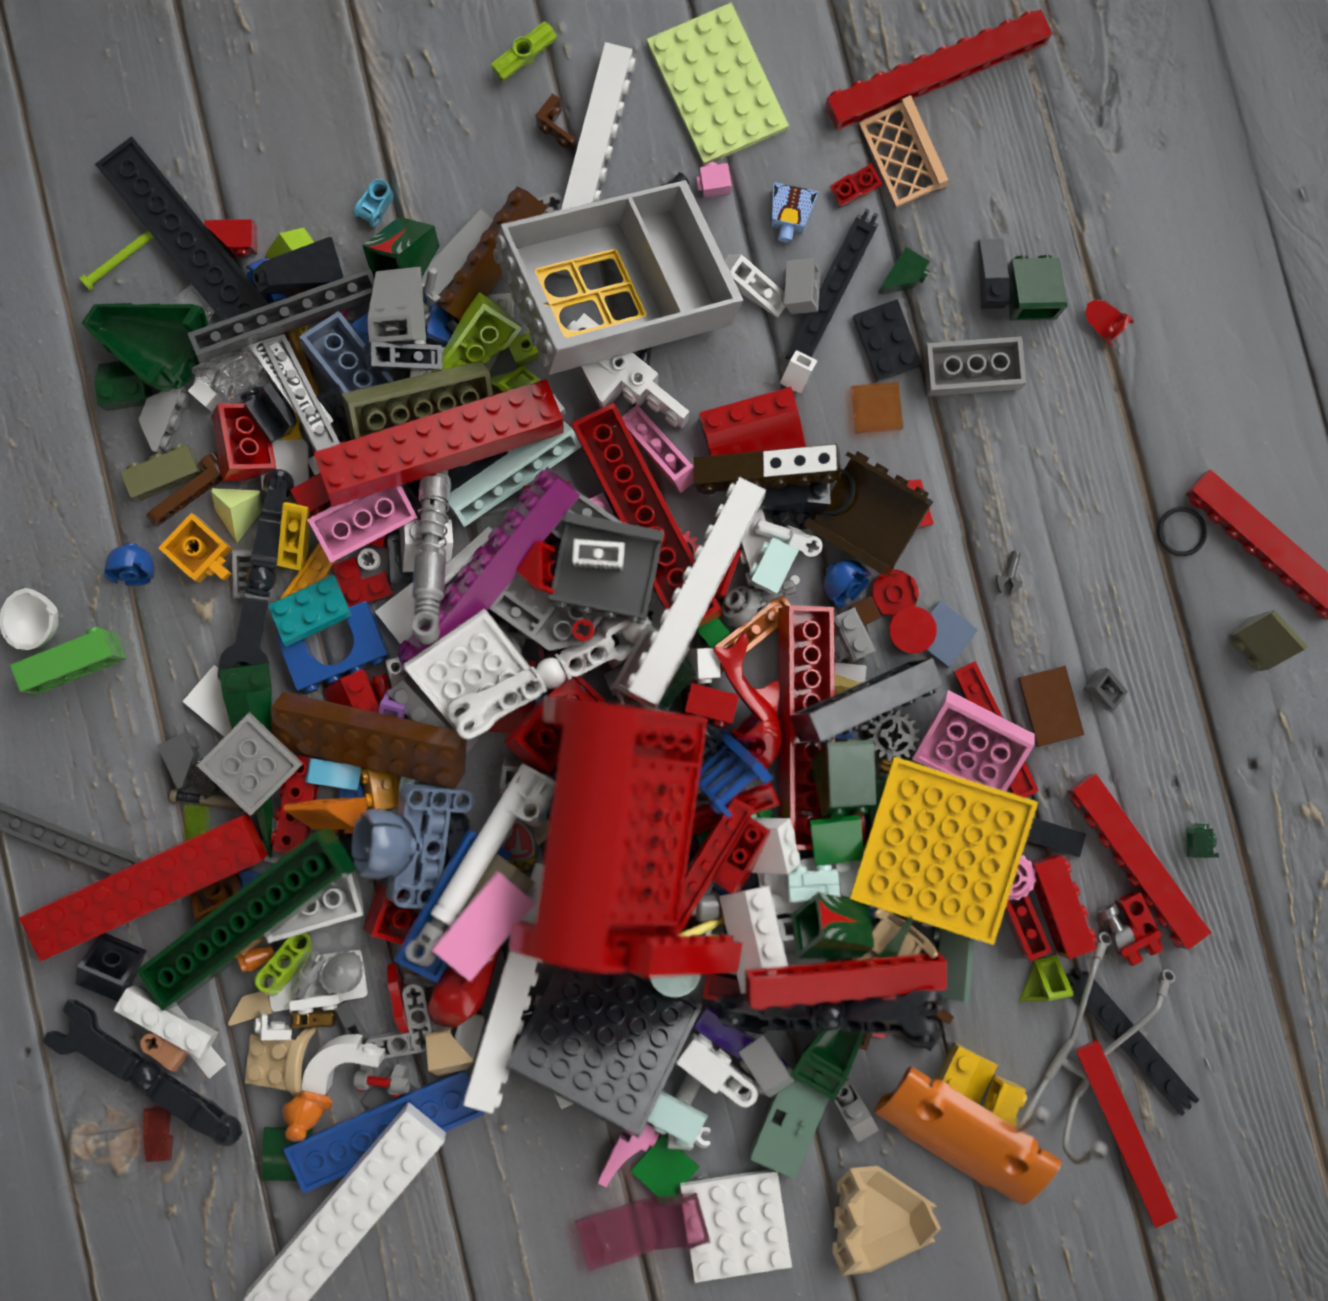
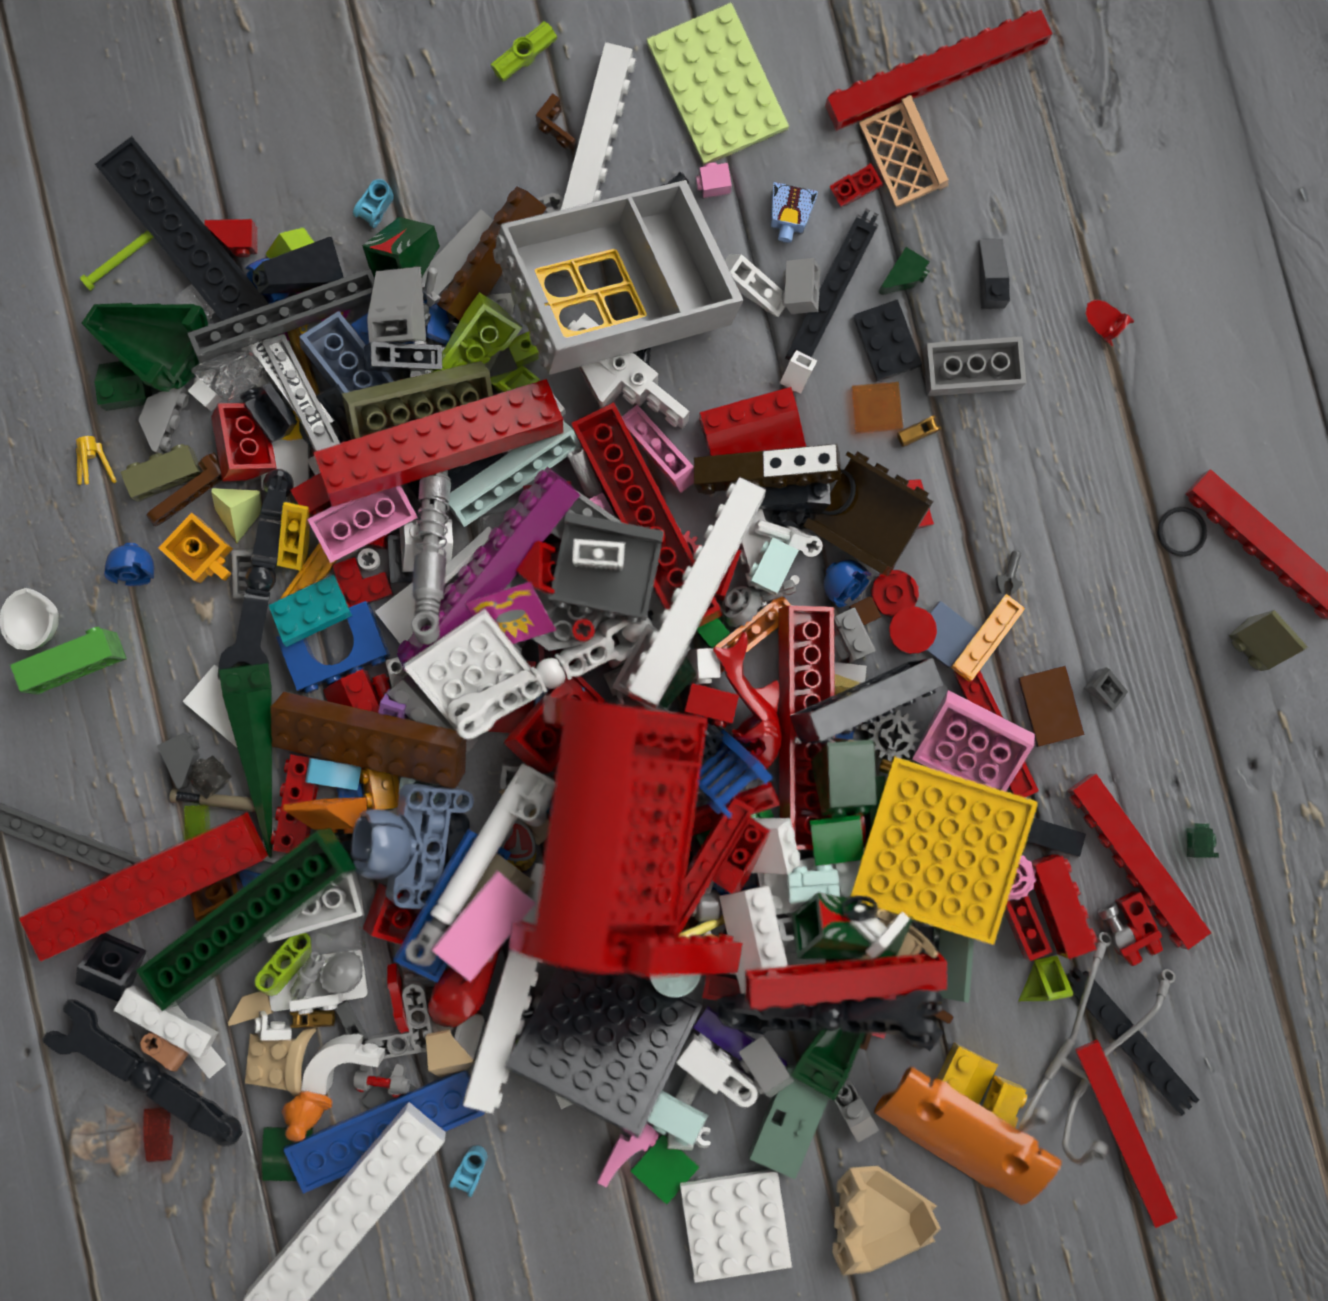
light grey plate [197,713,303,816] -> none
orange cone [238,945,274,973] -> none
clear pink windscreen [575,1192,711,1271] -> none
slope [1007,255,1067,321] -> none
none -> yellow plant [76,436,116,485]
none -> medium azure piece [449,1145,488,1197]
none -> dark pink sticker [466,582,556,644]
none -> white piece [568,448,602,498]
none -> white piece [842,895,909,959]
none -> pearl gold bar [897,415,942,447]
none -> light orange tile [951,594,1025,682]

